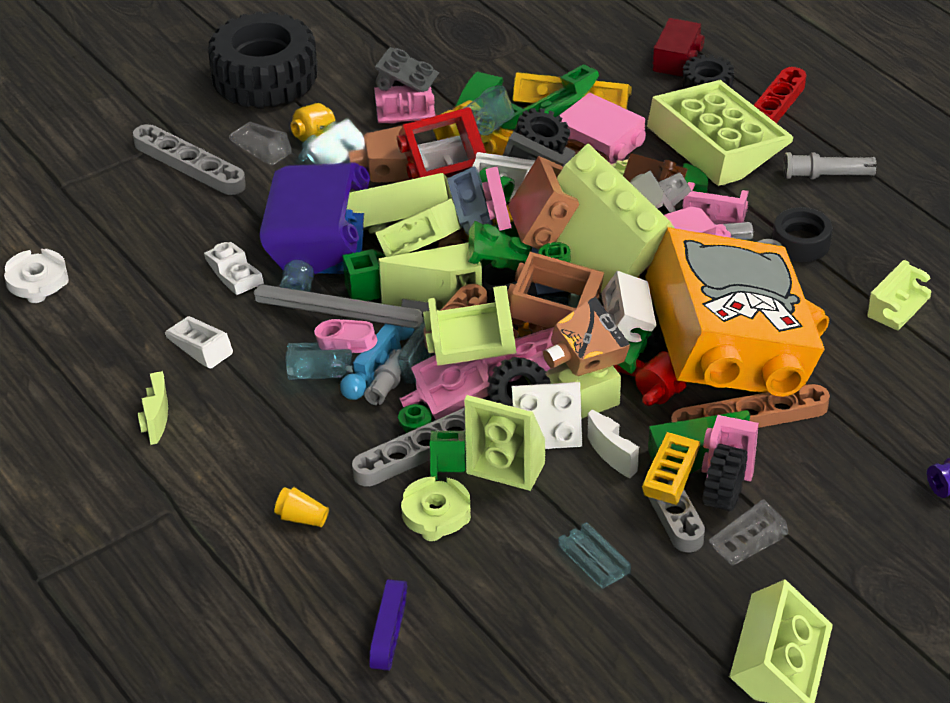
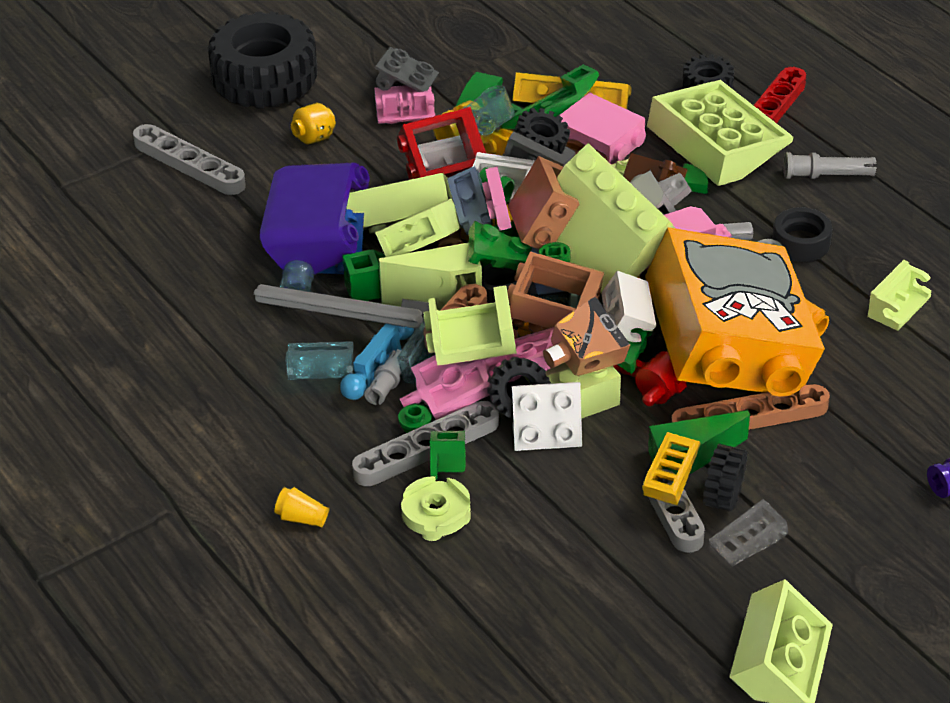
white plate [4,249,69,303] -> none
yellowish green slope [138,371,168,445] -> none
white slope [165,316,233,368] -> none
white slope [204,242,264,295] -> none
clear slope [229,122,292,165] -> none
clear light blue bracket [298,118,365,164] -> none
bright pink piece [314,319,378,353] -> none
nougat torso [348,126,409,182] -> none
dark purple beam [370,579,407,671] -> none
yellowish green slope [464,395,545,491] -> none
clear light blue tile [559,522,631,589] -> none
white slope [588,410,639,479] -> none
dark red brick [653,18,705,77] -> none
bright pink hinge [683,182,749,224] -> none
bright pink bracket [702,415,759,481] -> none

